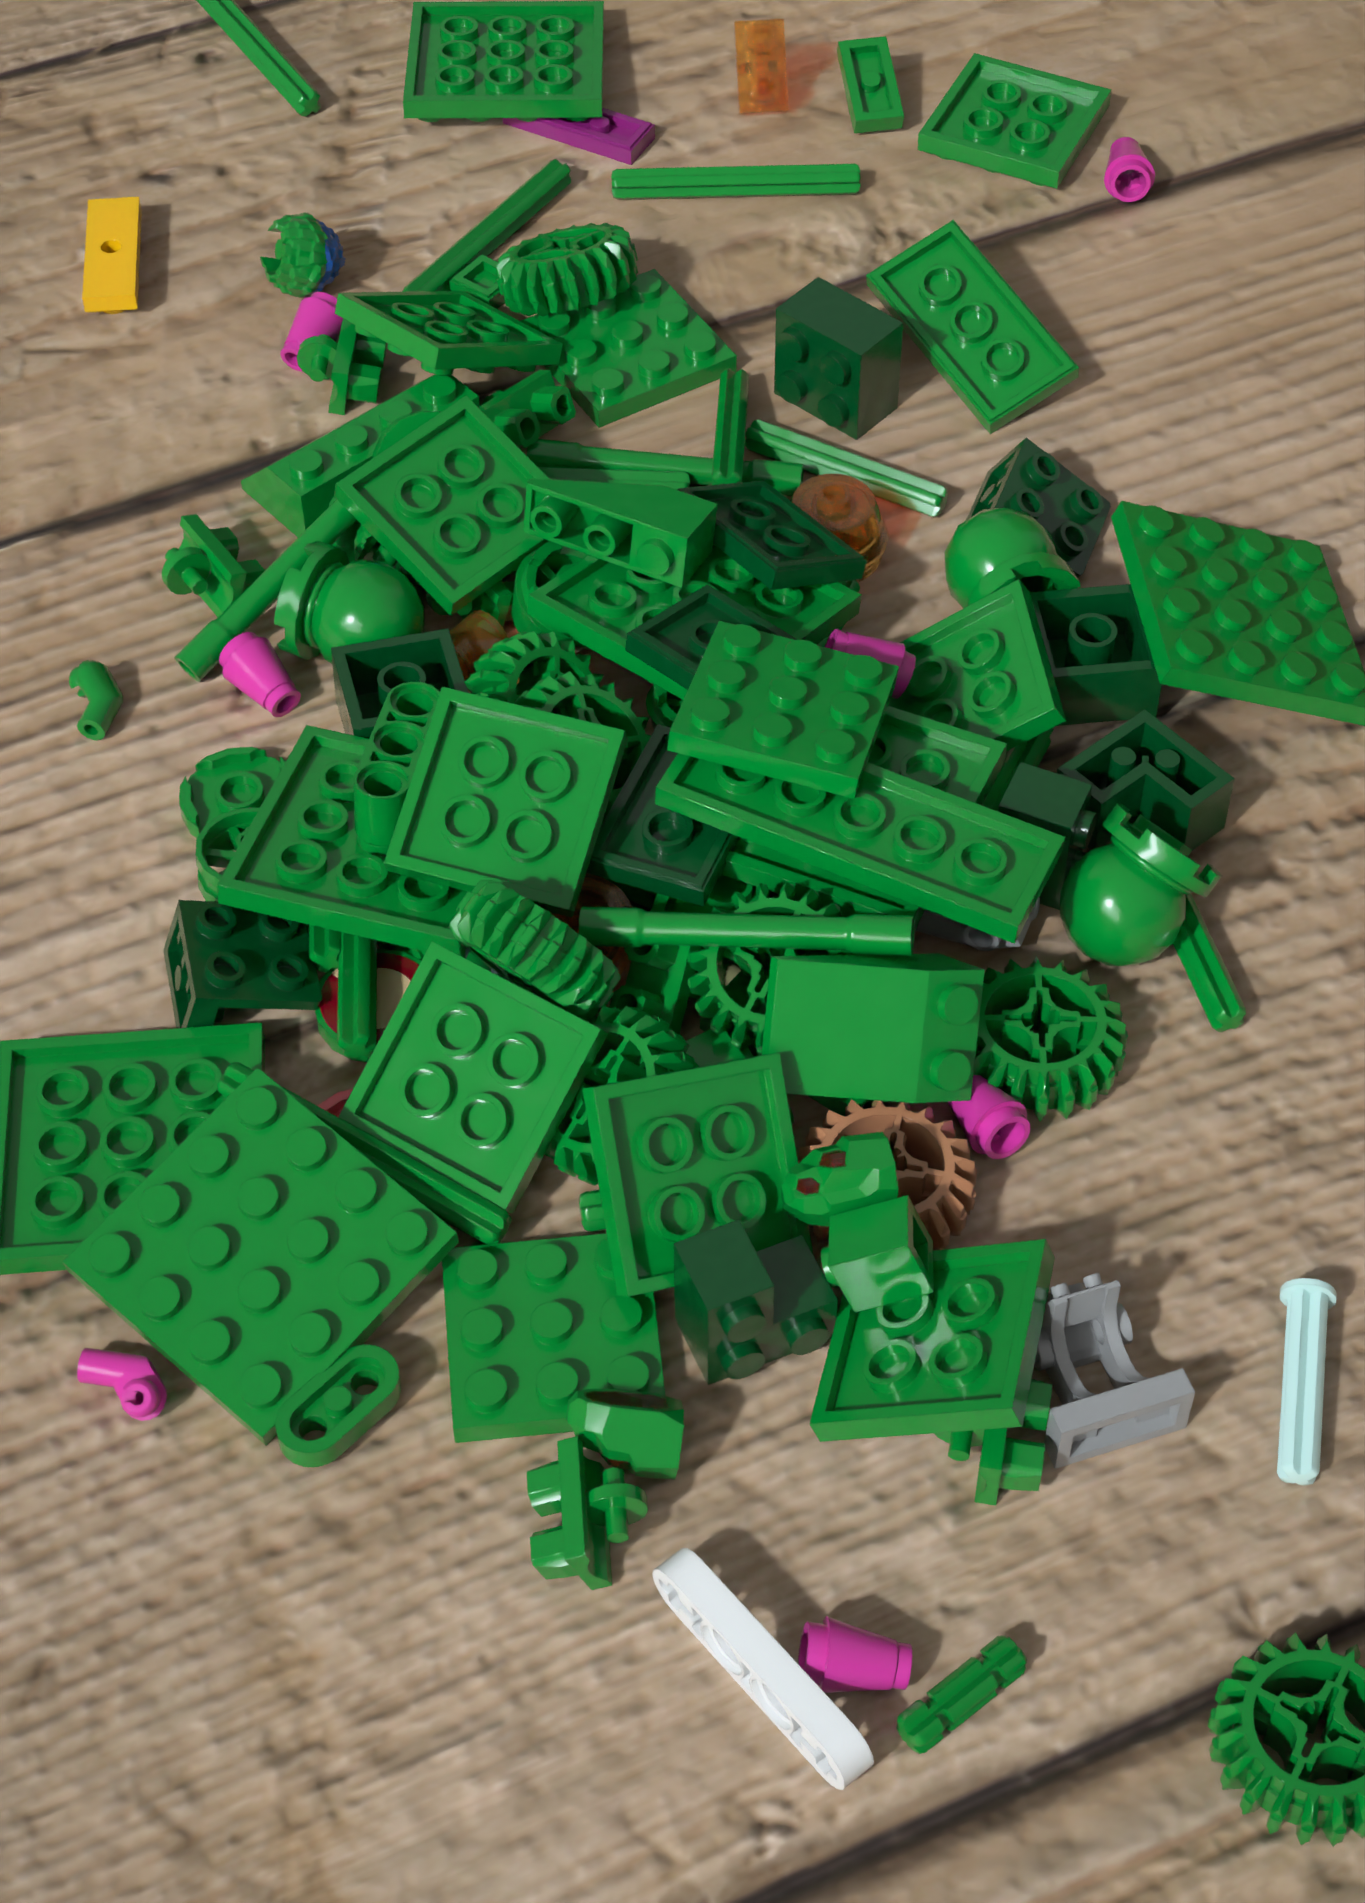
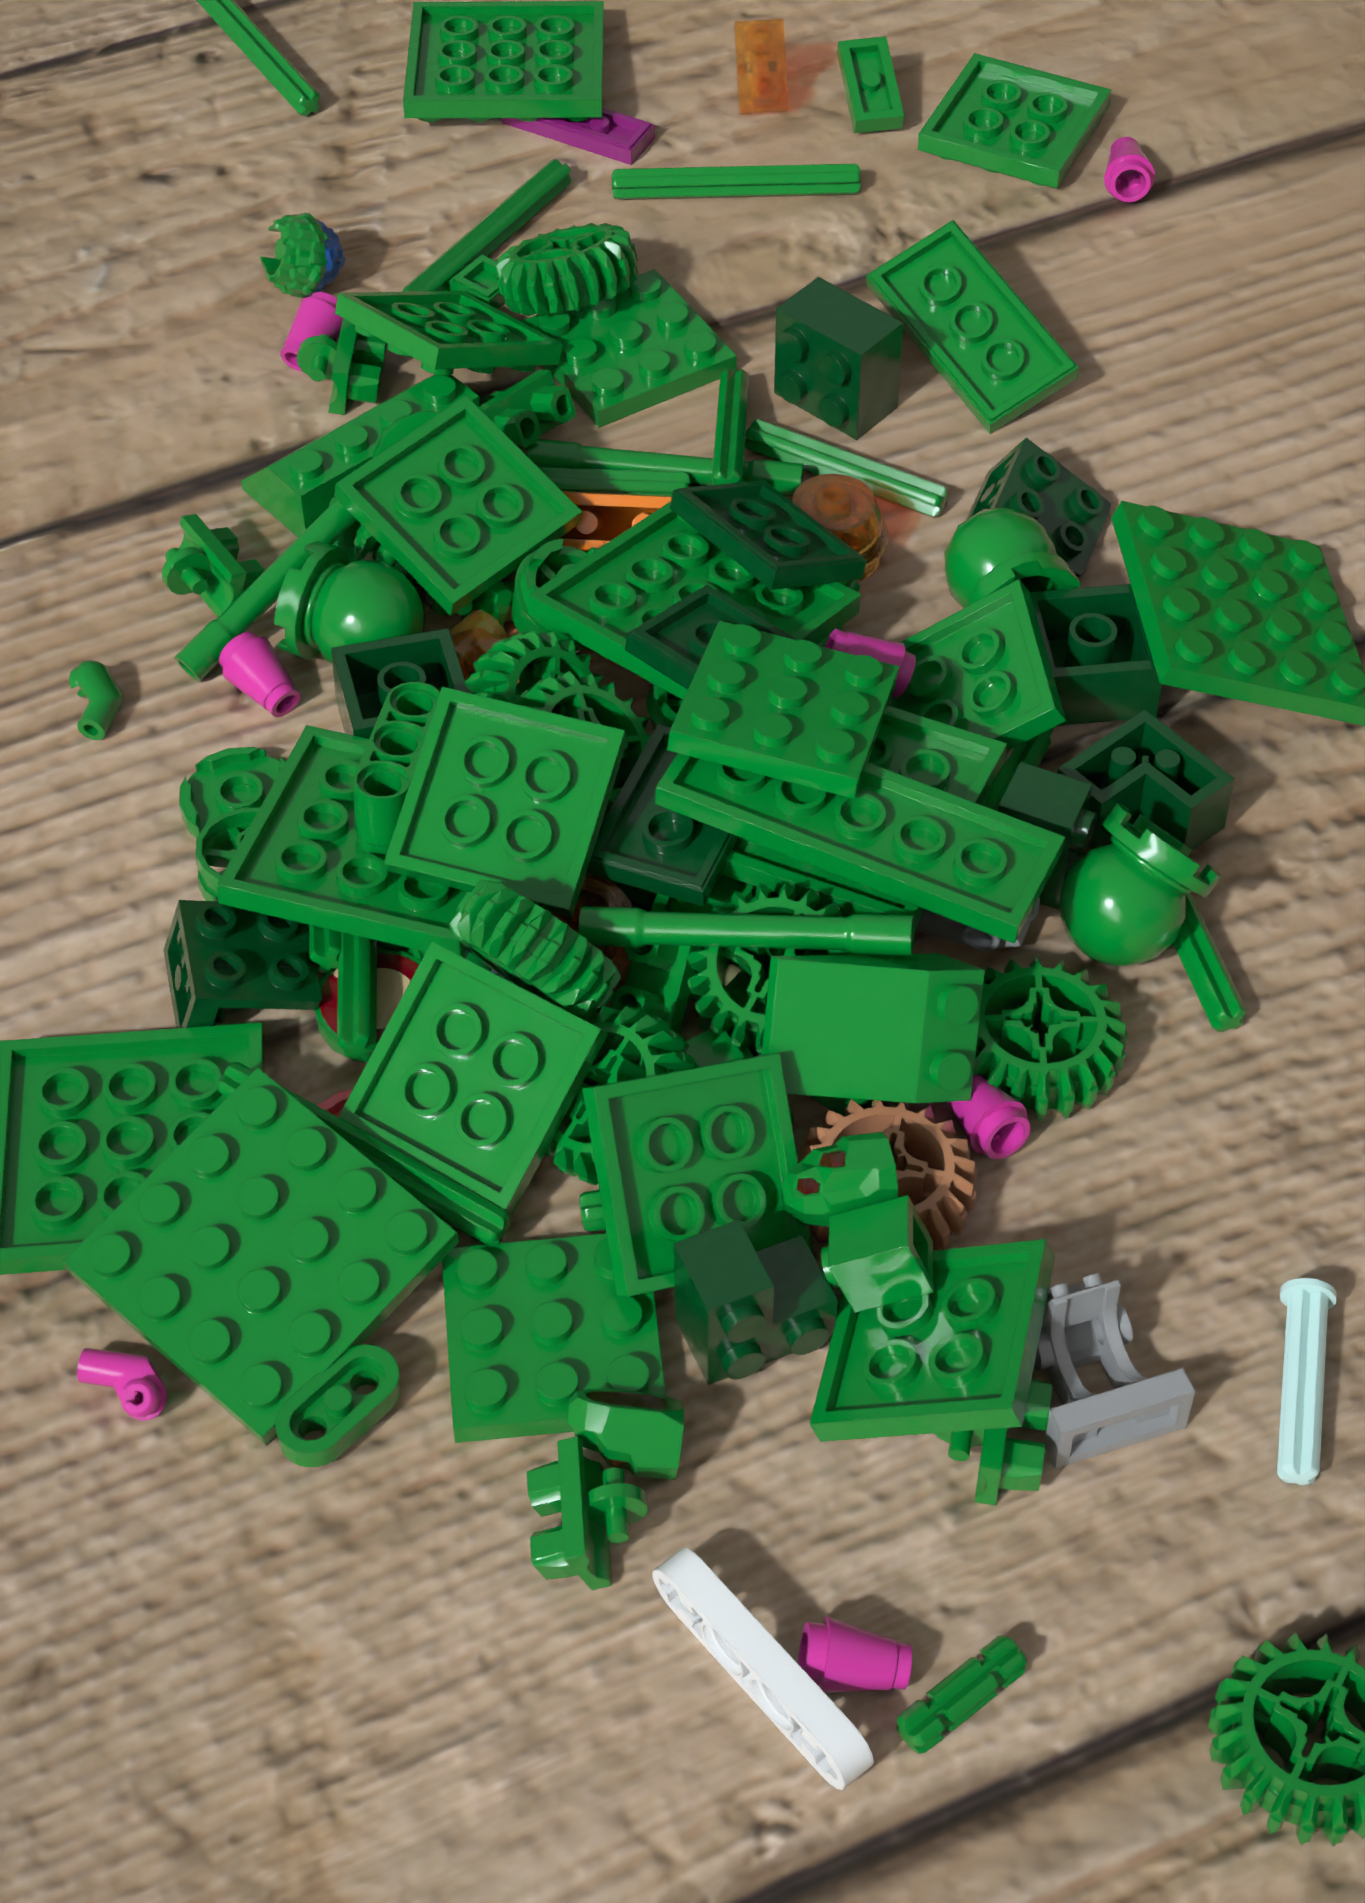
yellow tile [82,197,142,314] -> none
green slope [523,478,718,588] -> none

